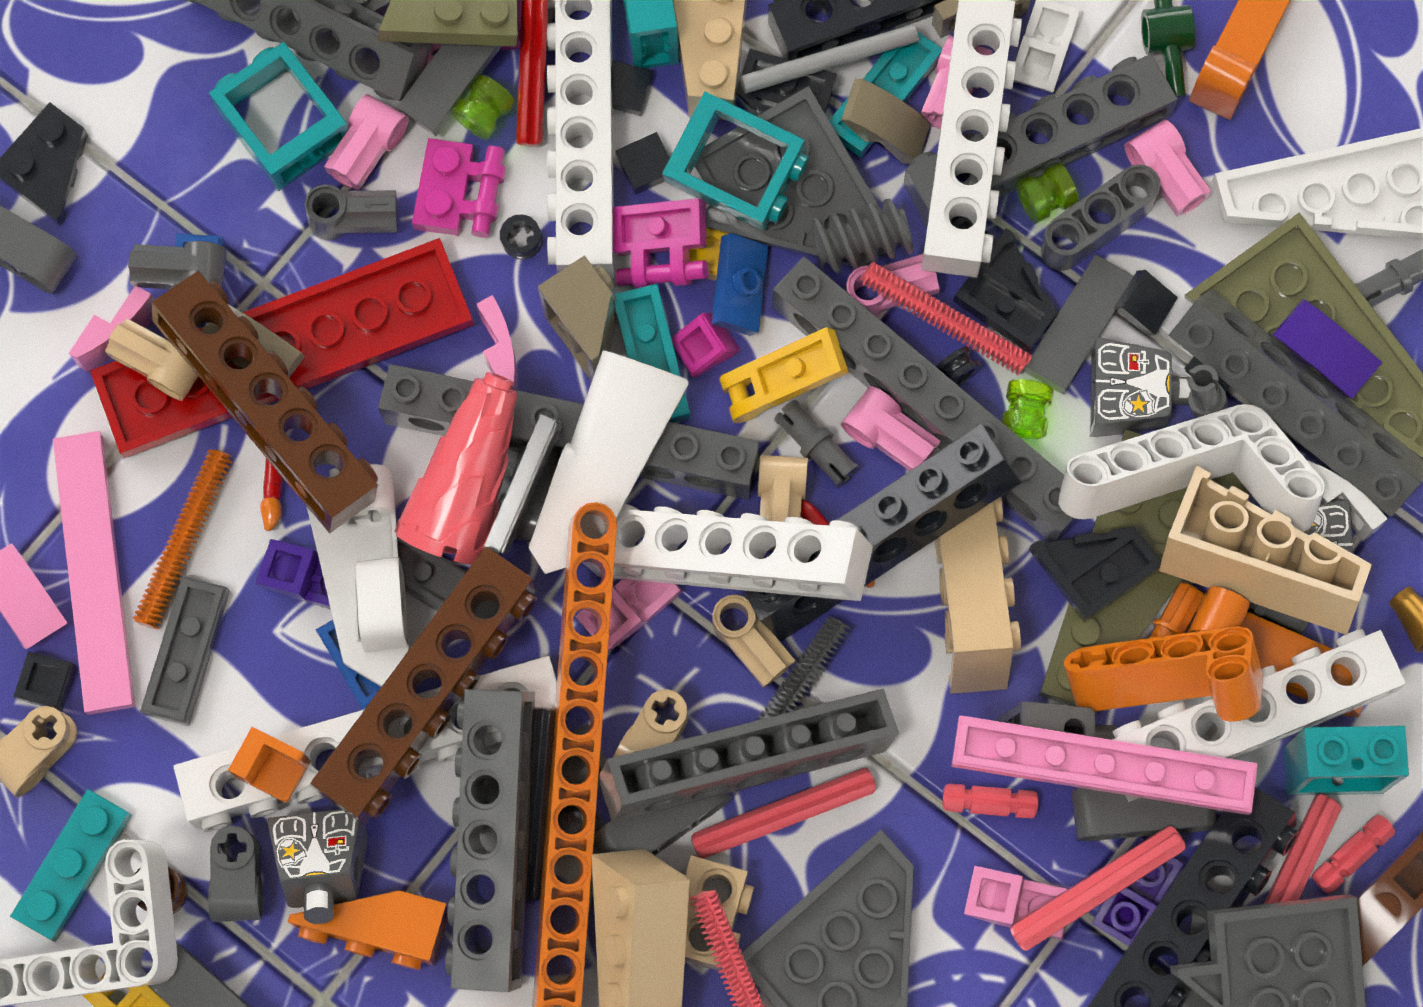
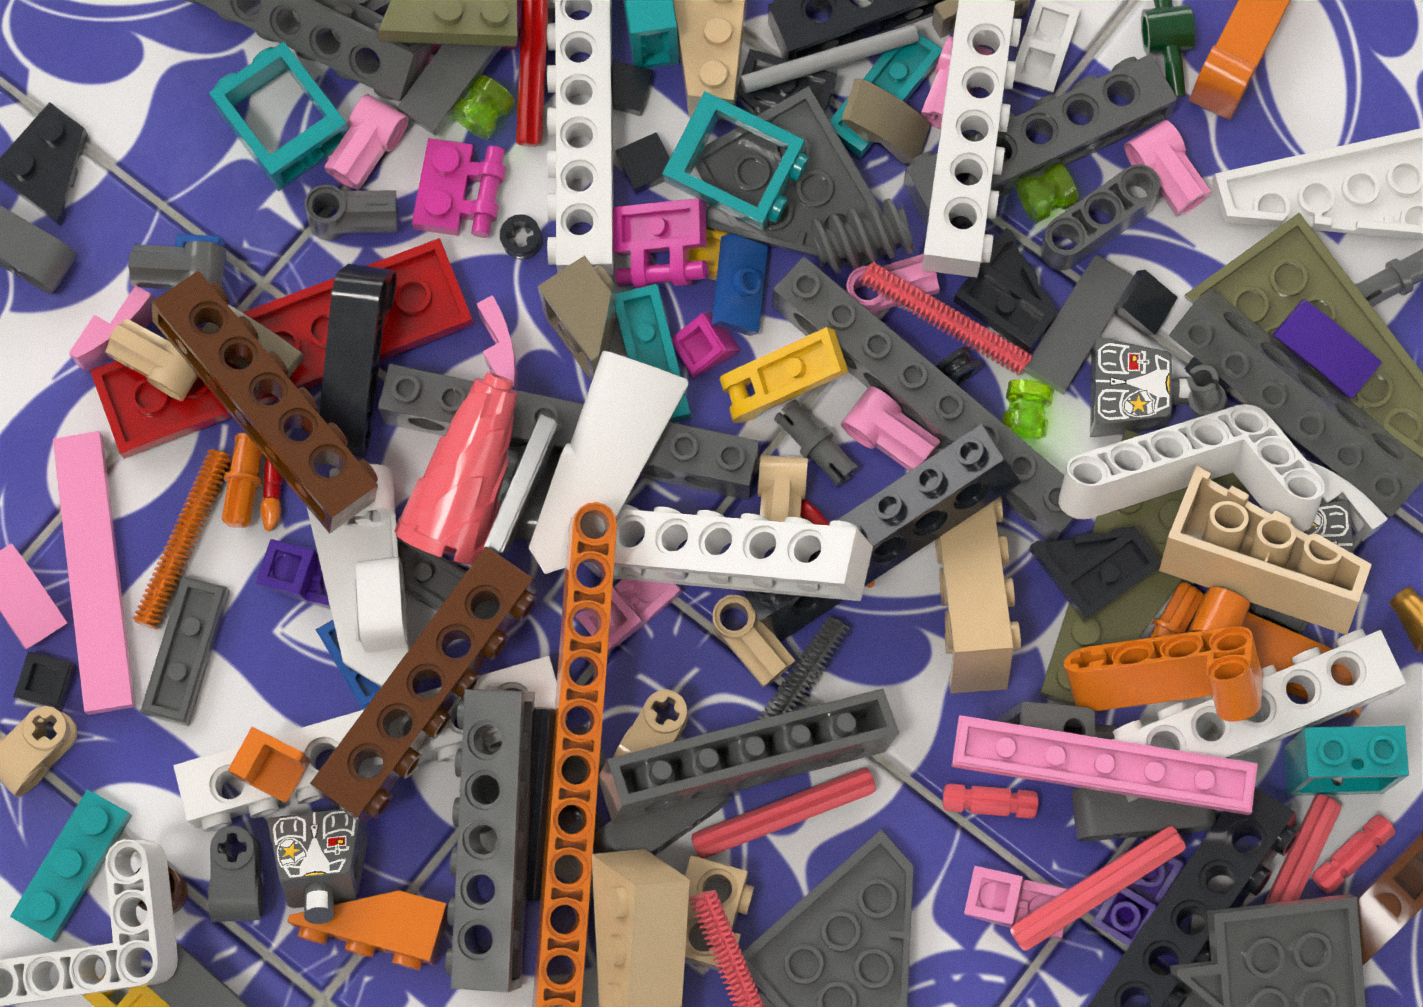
none -> orange axle [222,433,262,528]
none -> black beam [319,263,397,457]

